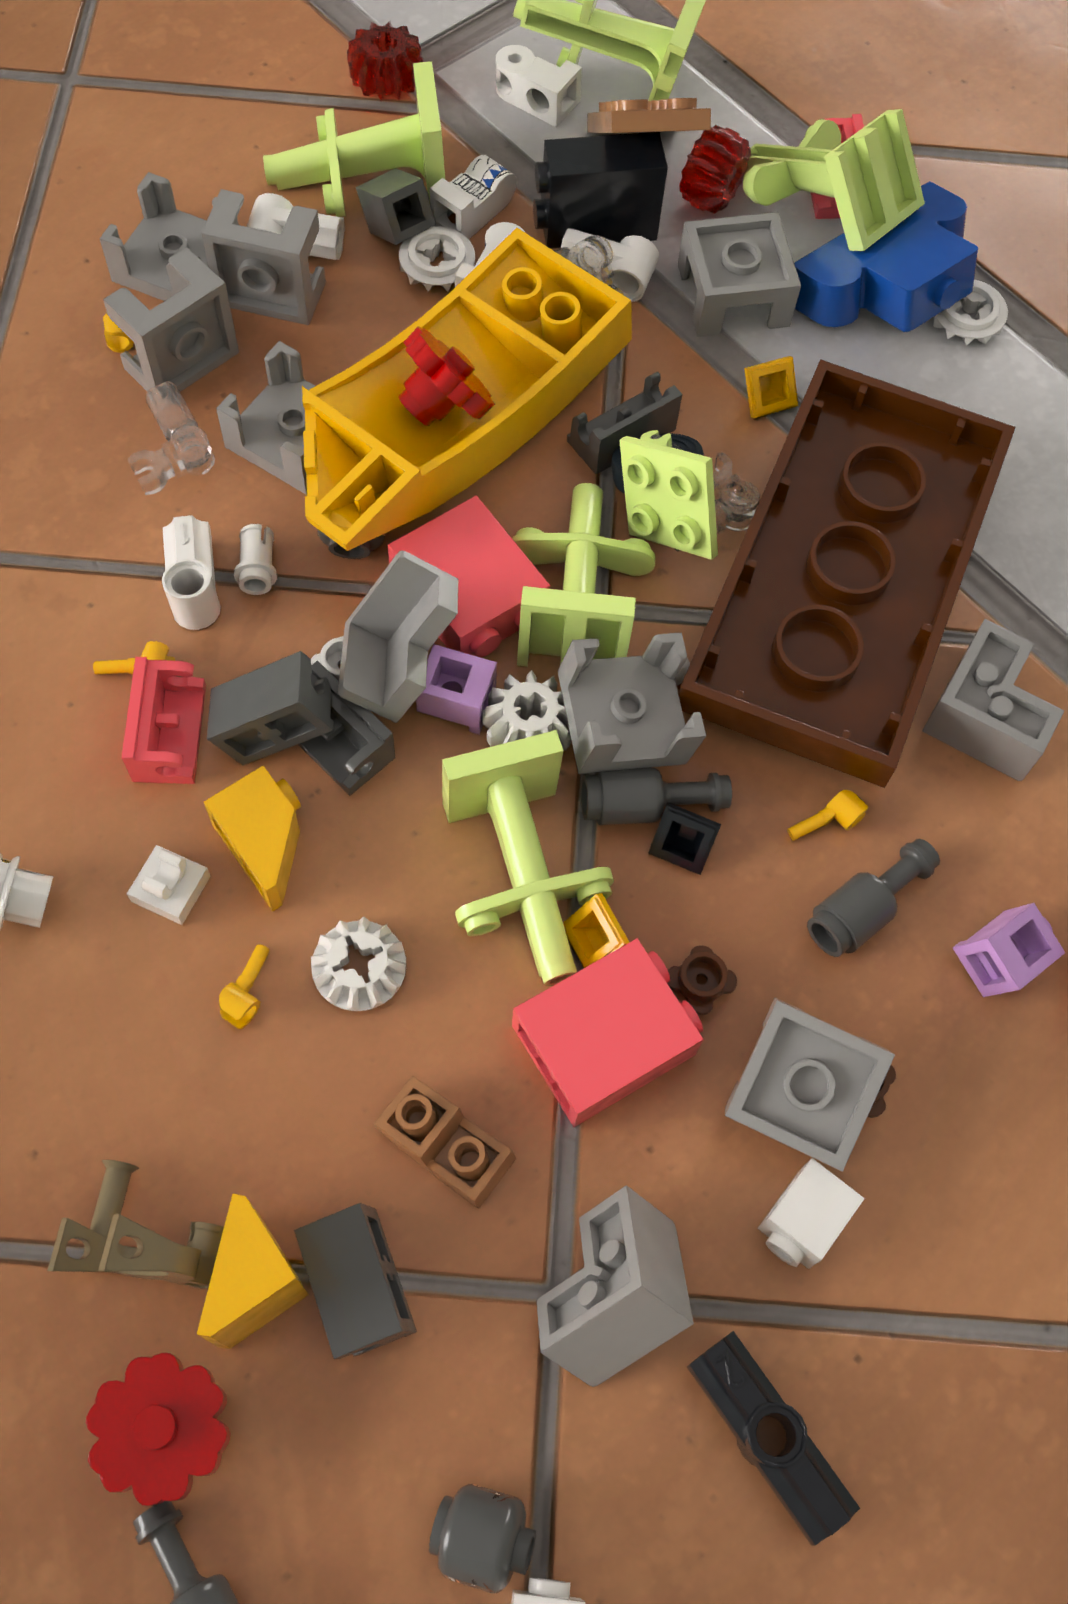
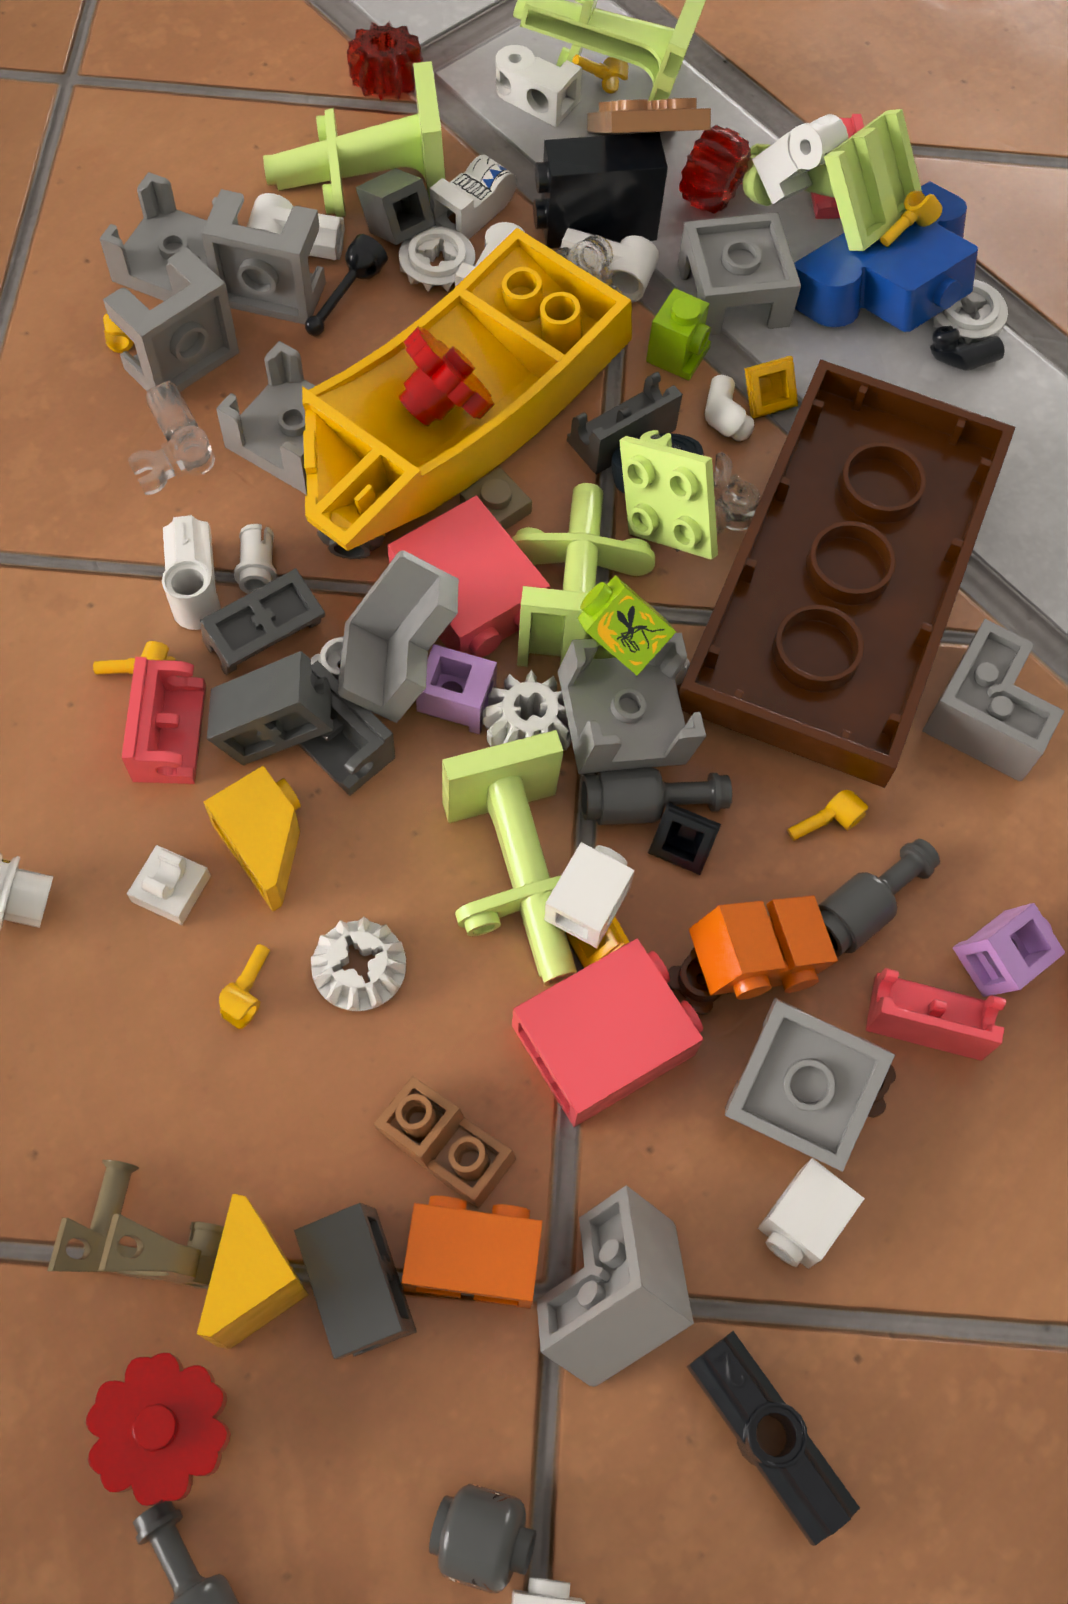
none -> dark grey hinge [200,568,325,675]
none -> black hinge [305,234,388,336]
none -> orange piece [401,1196,543,1309]
none -> dark tan plate [460,467,532,530]
none -> white brick [544,842,635,948]
none -> yellow hand [572,54,629,94]
none -> lime brick [577,575,676,676]
none -> lime brick [646,288,711,381]
none -> orange piece [689,895,838,1000]
none -> white arm [705,375,754,442]
none -> white leg [752,114,848,205]
none -> coral hinge [865,968,1006,1061]
none -> yellow hand [880,191,943,247]
none -> black arm [930,326,1005,371]

